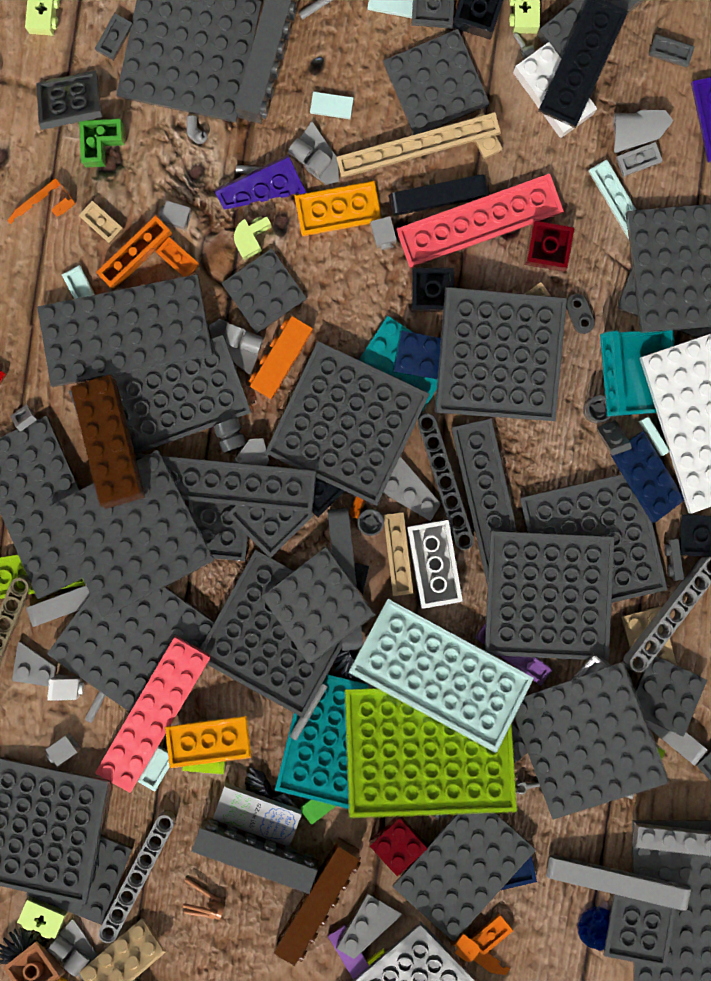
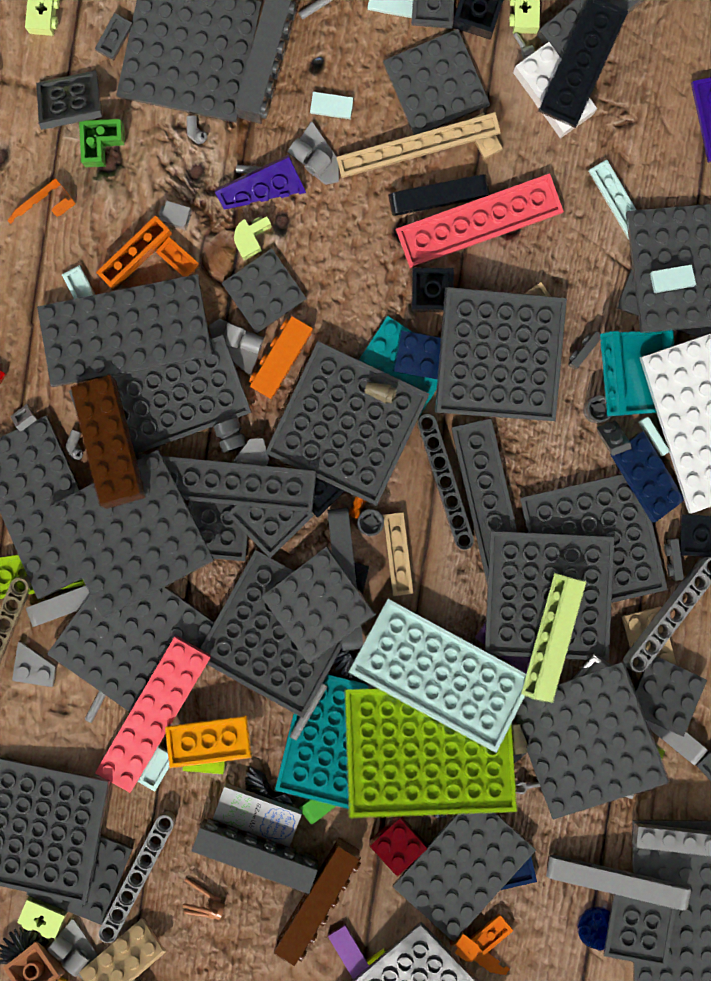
light grey brick [46,732,81,766] -> none
white slope [47,674,84,701] -> none
tan plate [79,201,124,244] -> none
light orange tile [294,181,382,237] -> none
light grey wing [336,893,402,959] -> none
light grey brick [370,216,397,250] -> none
light grey wing [383,457,441,521] -> none
white brick [407,520,463,609] -> none
dark red brick [524,221,575,272] -> none
dark grey plate [566,294,595,334] -> none
light grey panel [613,110,674,153] -> none
light grey plate [616,142,663,177] -> none
dark grey plate [648,34,695,68] -> none
none -> light grey arm [65,430,83,460]
none -> dark tan cone [365,382,397,404]
none -> dark tan cone [511,724,529,755]
none -> yellowish green brick [521,574,586,703]
none -> dark grey plate [569,331,600,370]
none -> light aqua tile [650,265,696,293]

